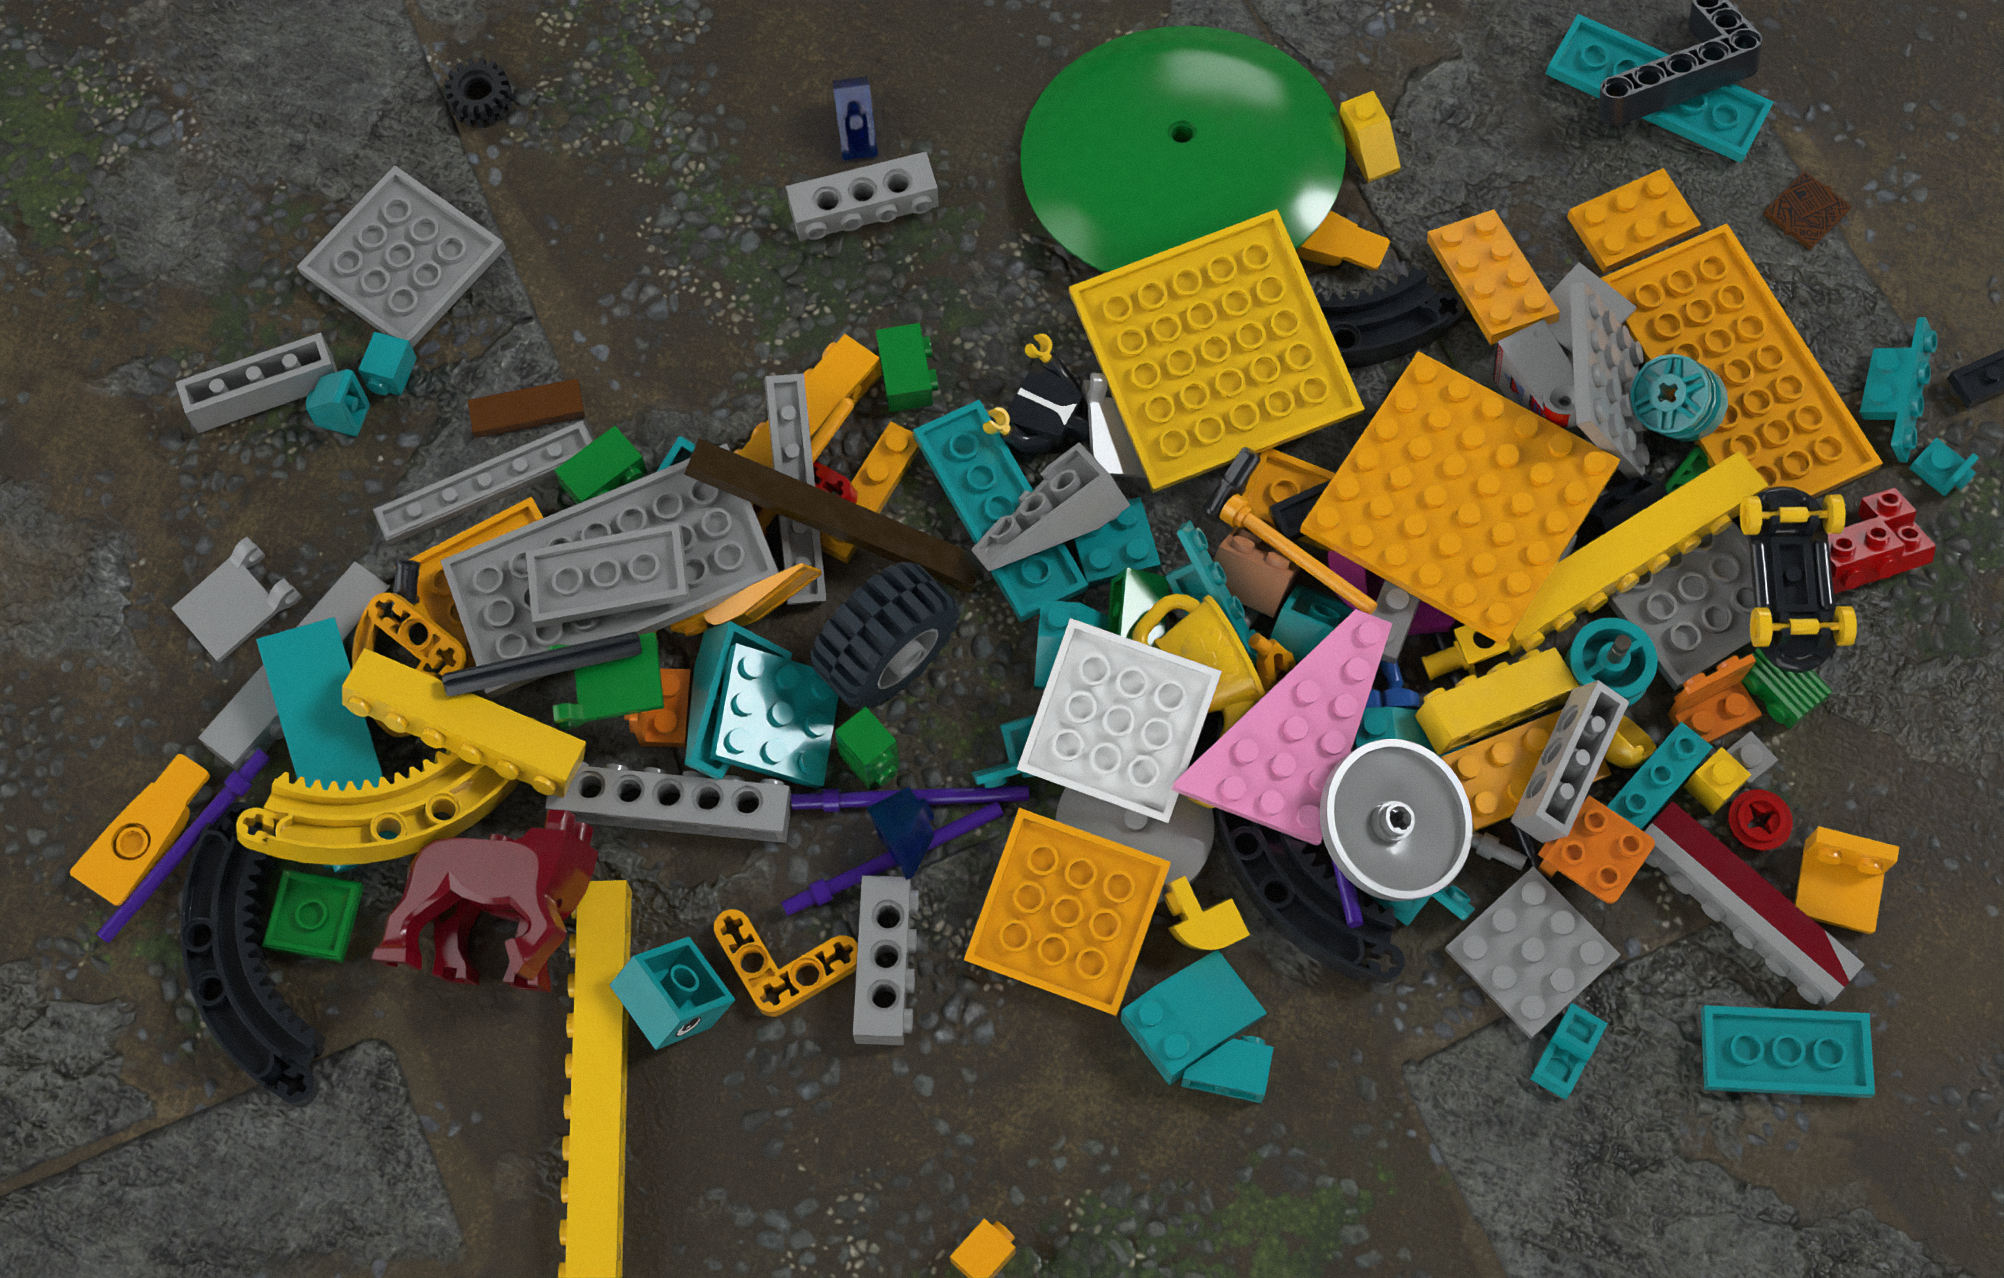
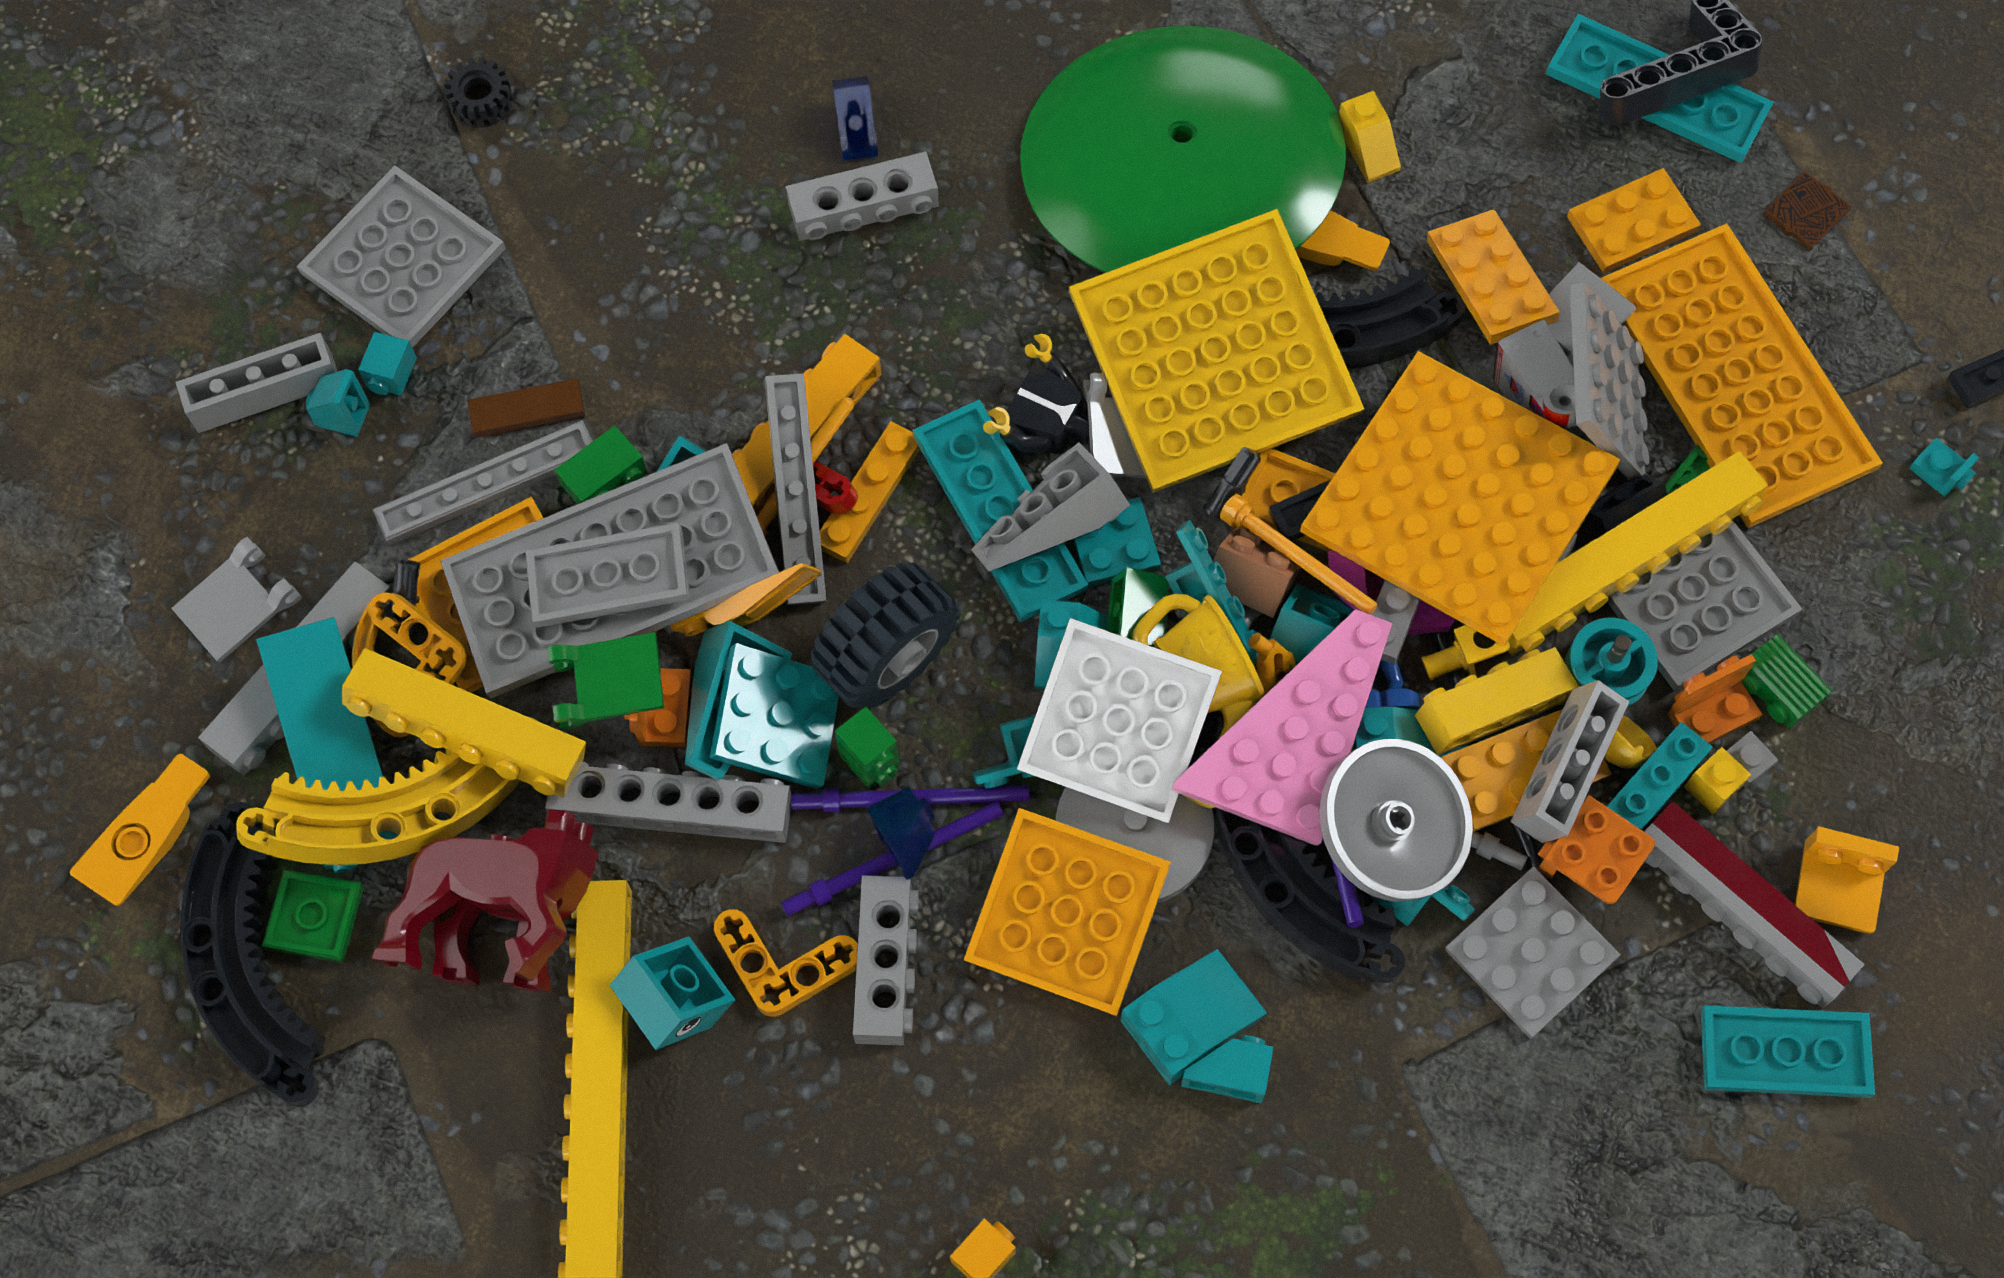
dark purple bar [96,748,271,943] -> none
black axle [442,632,642,696] -> none
dark brown tile [684,438,981,593] -> none
green brick [876,323,939,412] -> none
yellow brick [1164,876,1250,950] -> none
teal slope [1529,1003,1608,1100] -> none
teal wheel [1630,354,1728,442] -> none
red gear [1726,789,1793,853] -> none
black piece [1740,486,1857,673] -> none
red bracket [1828,488,1936,594] -> none
teal bracket [1860,317,1937,462] -> none

